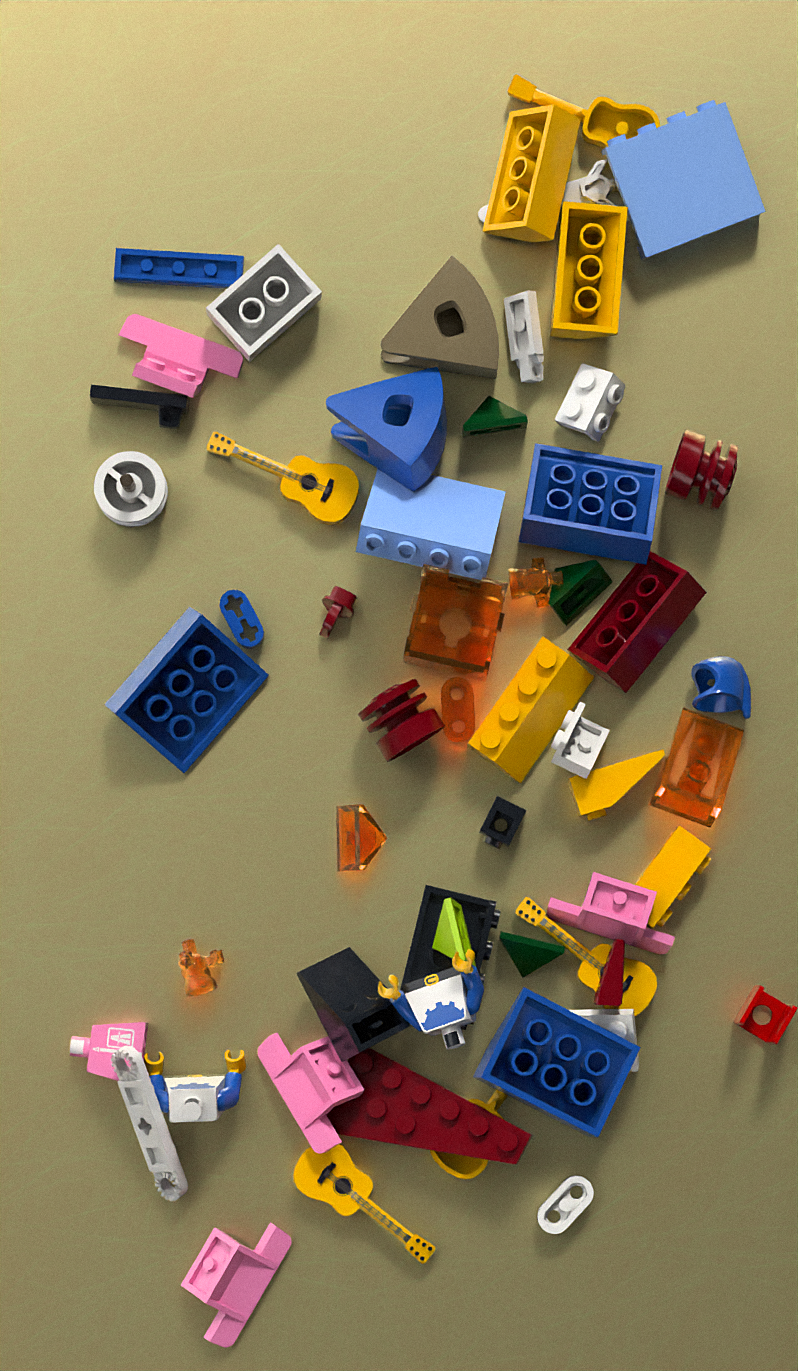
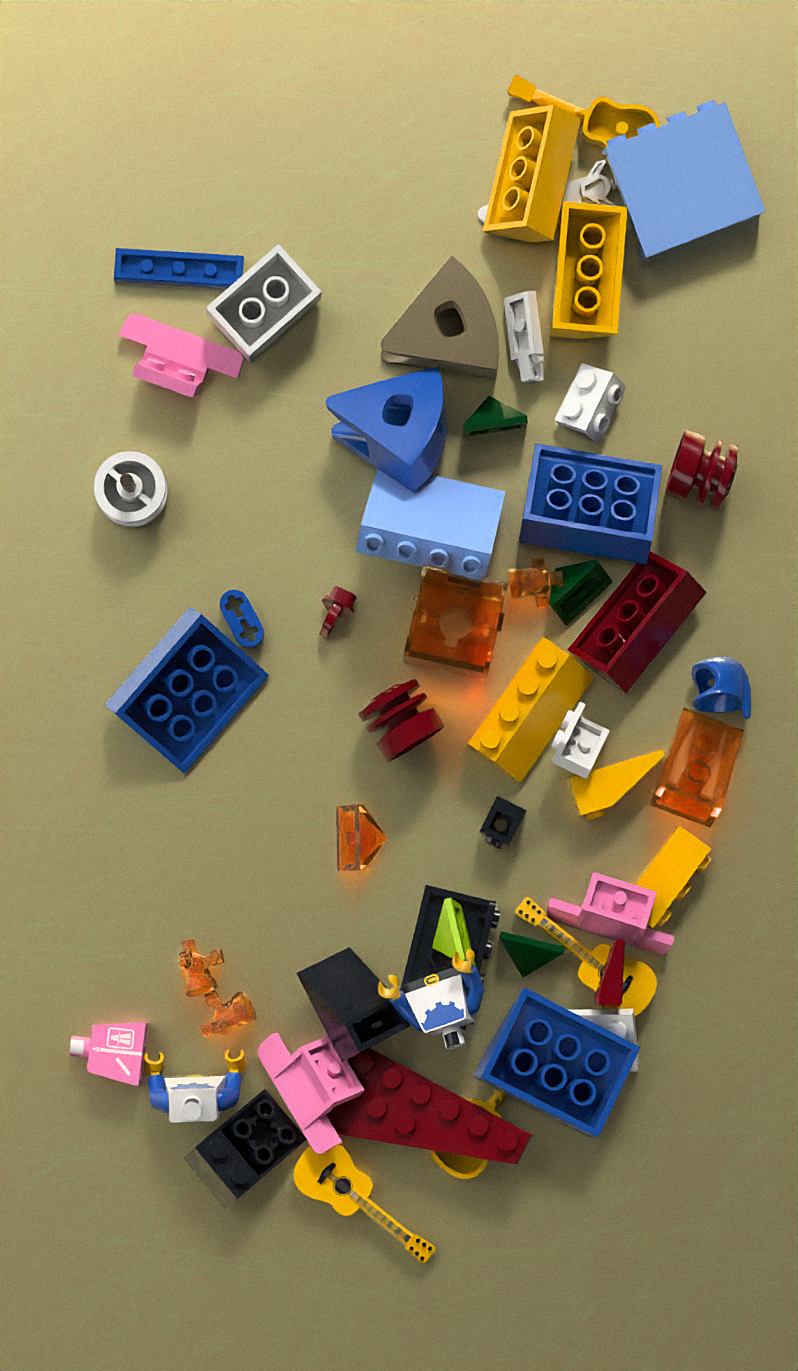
black hinge [90,384,190,429] -> none
white piece [110,1045,188,1201] -> none
bright pink plate [181,1222,292,1348] -> none
yellow piece [206,431,359,525] -> none
clear orange plate [441,677,475,743] -> none
white plate [537,1175,594,1234] -> none
red piece [733,985,798,1045] -> none
none -> black slope [183,1089,307,1209]
none -> clear orange piece [200,990,257,1037]

